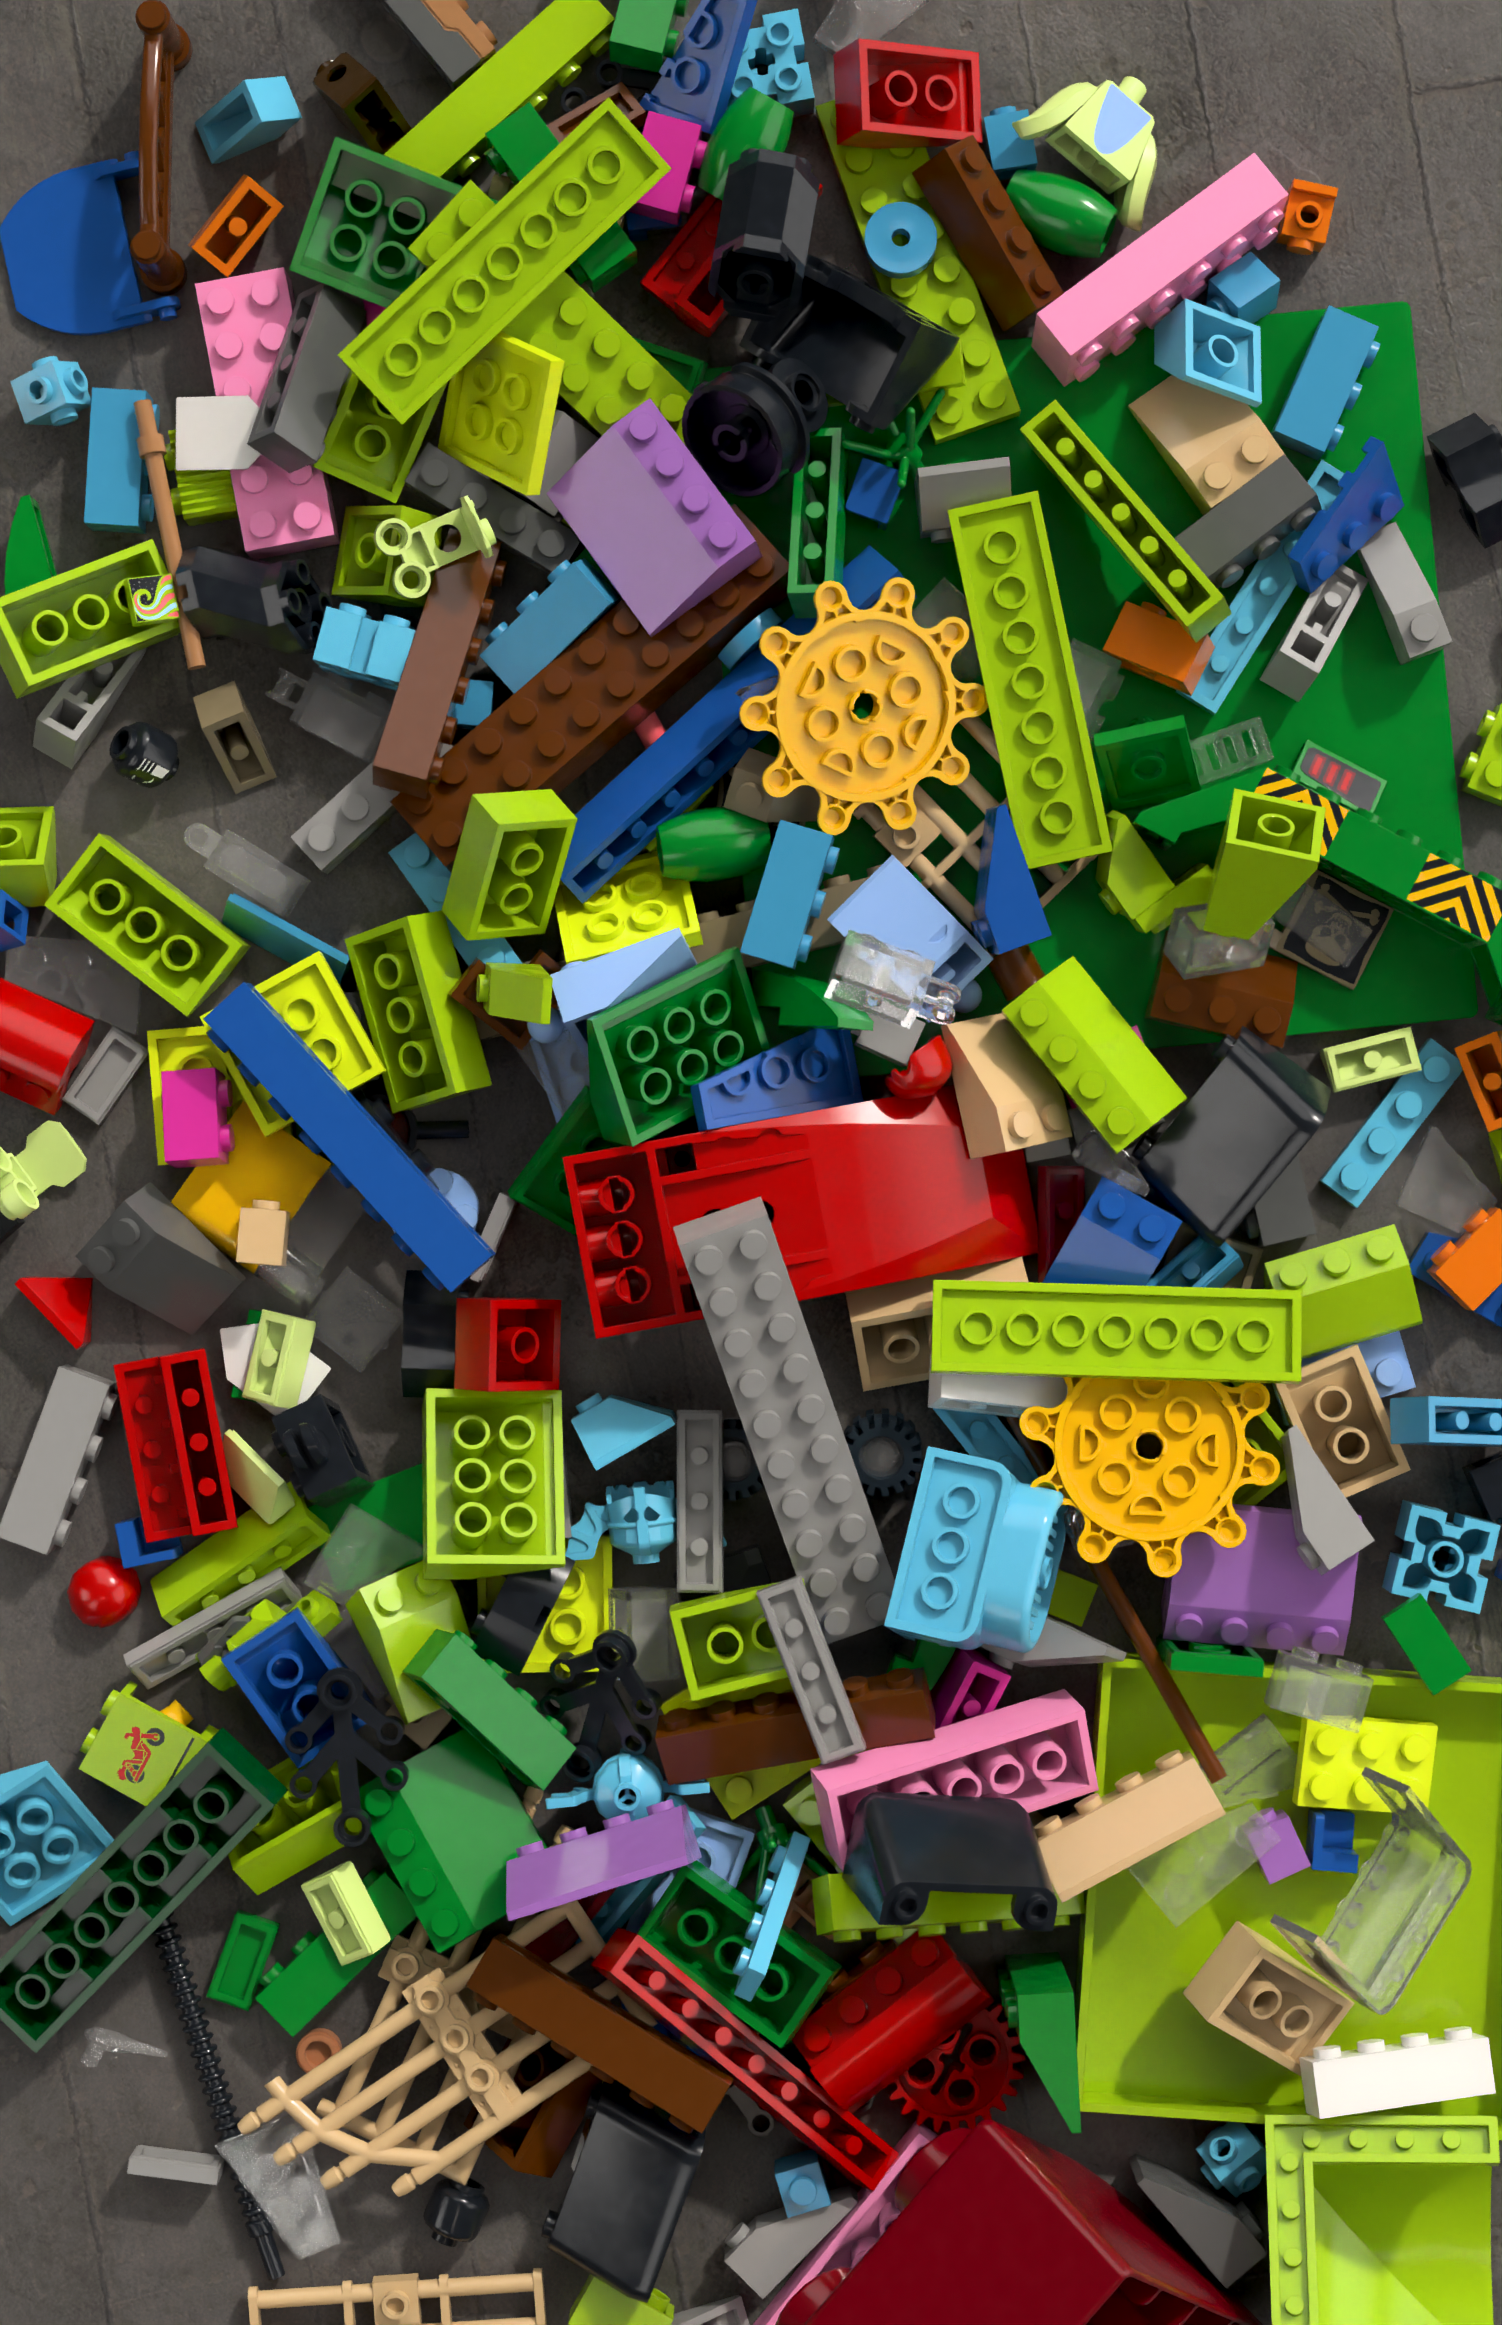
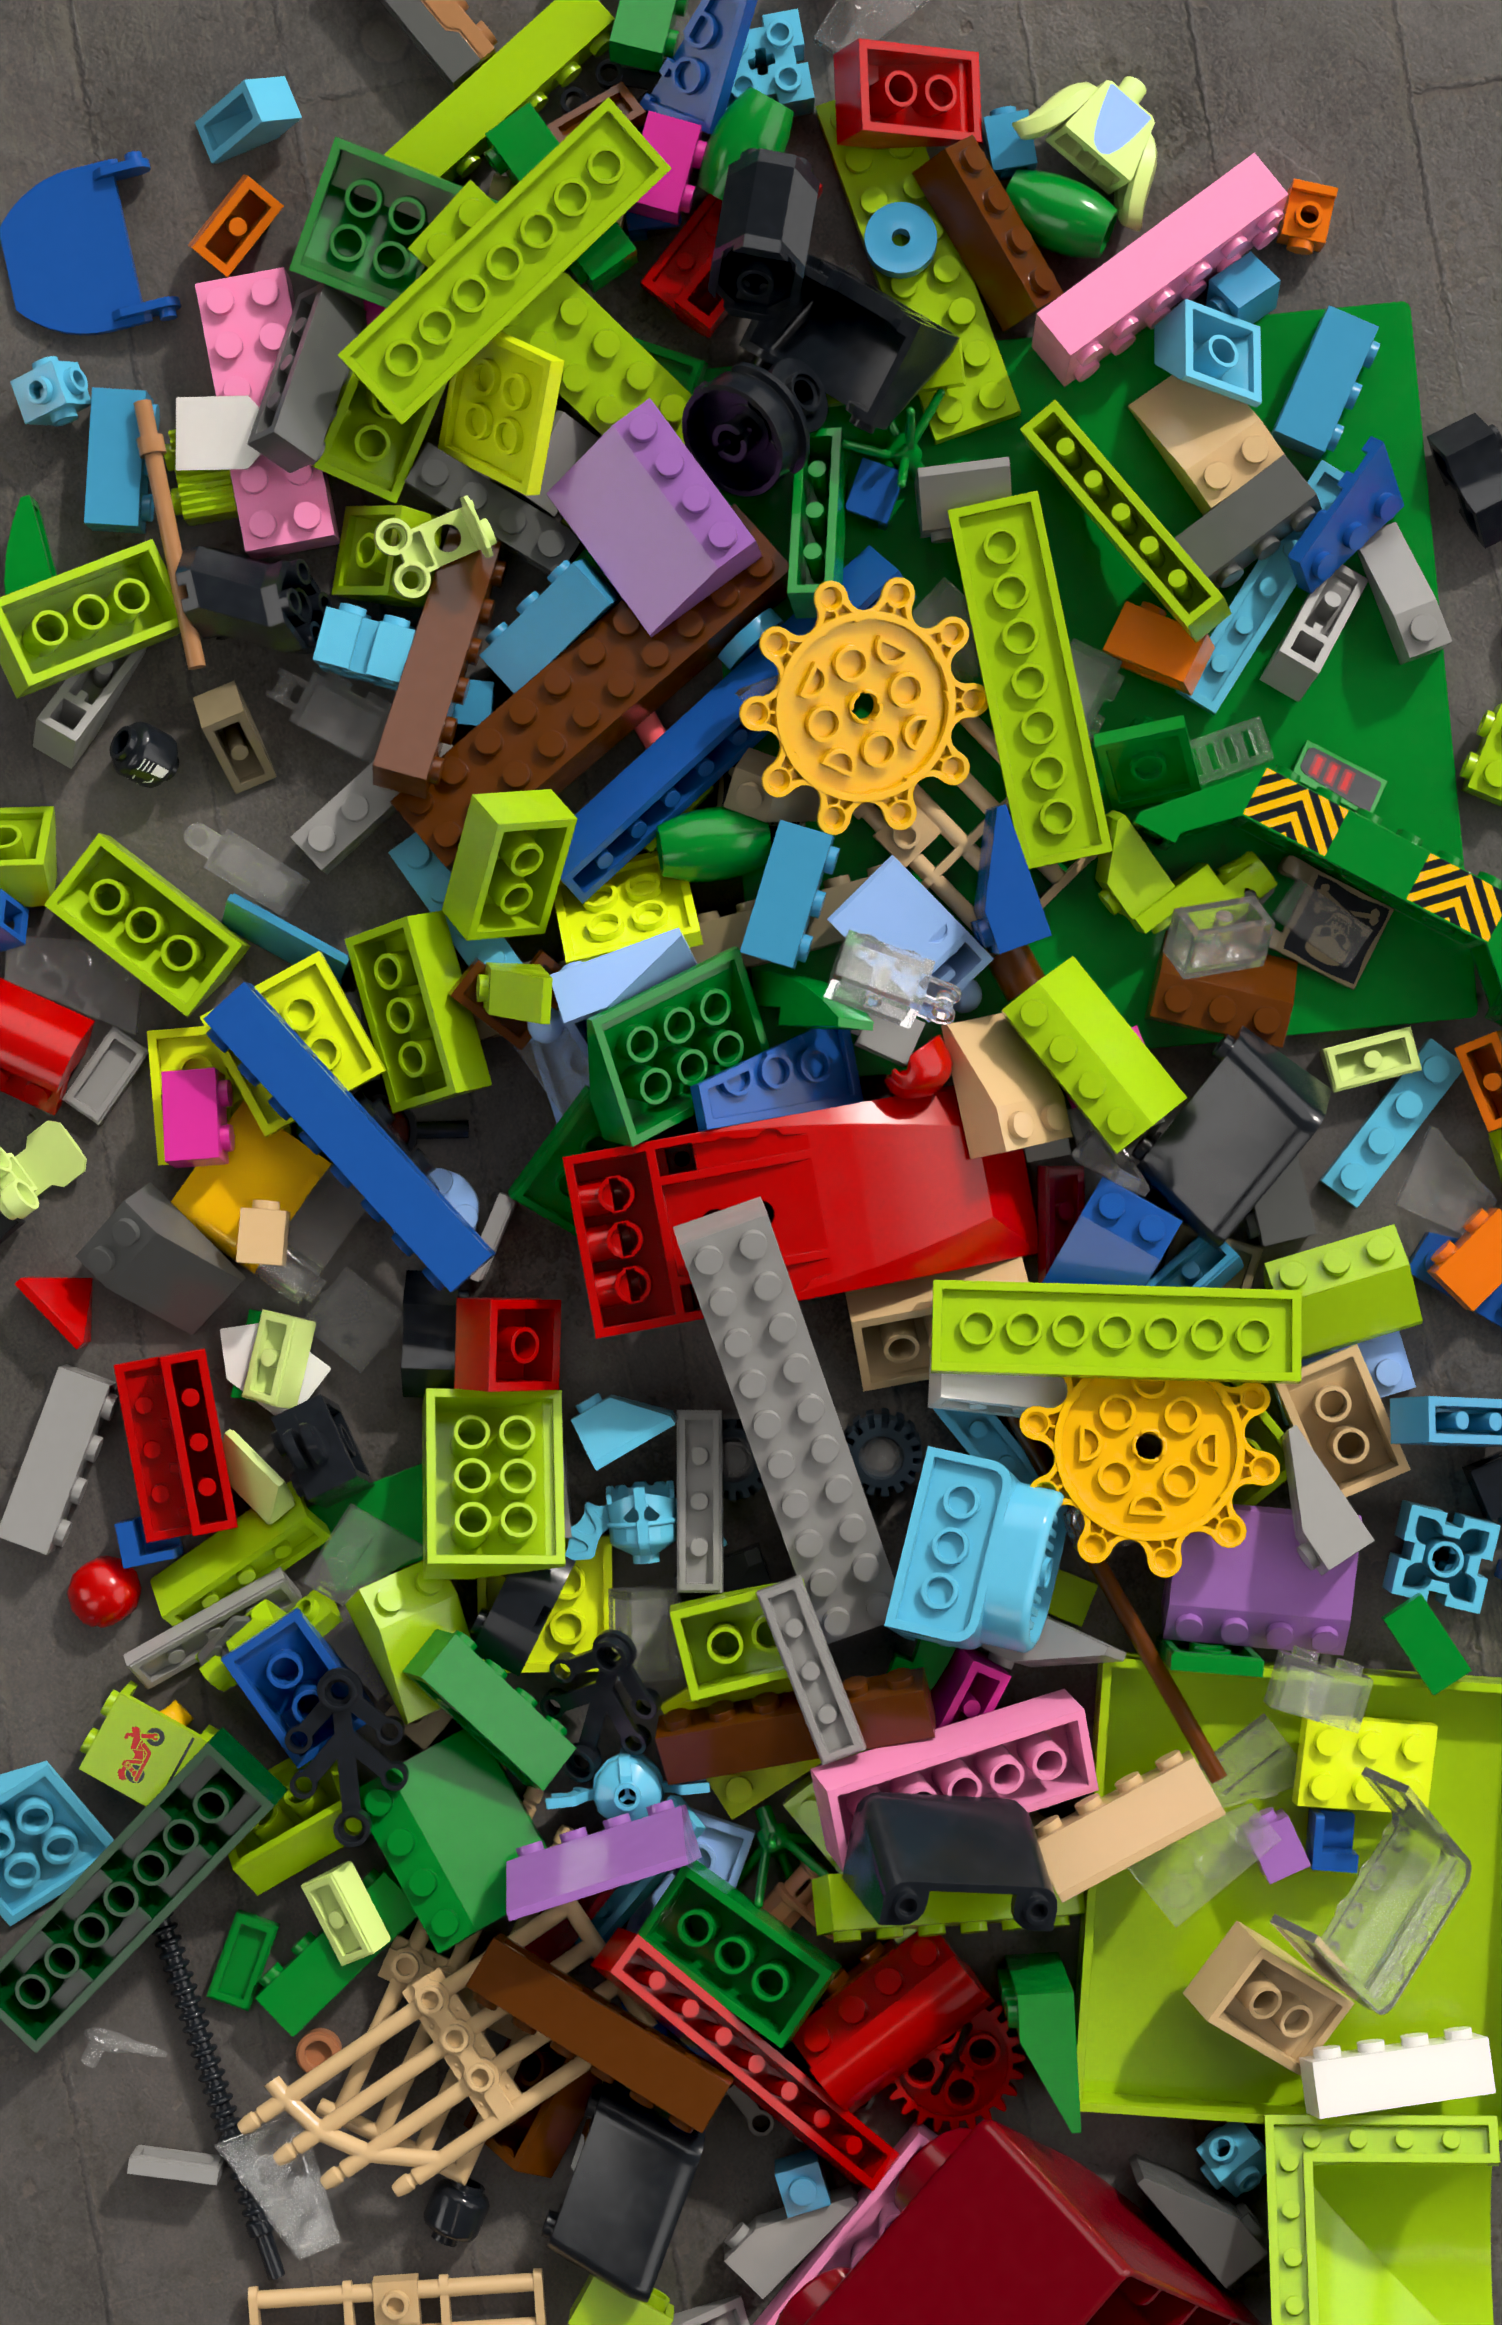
tile [123,573,180,627] -> none
reddish brown piece [130,0,193,296] -> none
dark brown torso [313,52,412,155] -> none
medium azure plate [732,1831,811,2002] -> none
lime slope [1203,788,1326,940] -> none

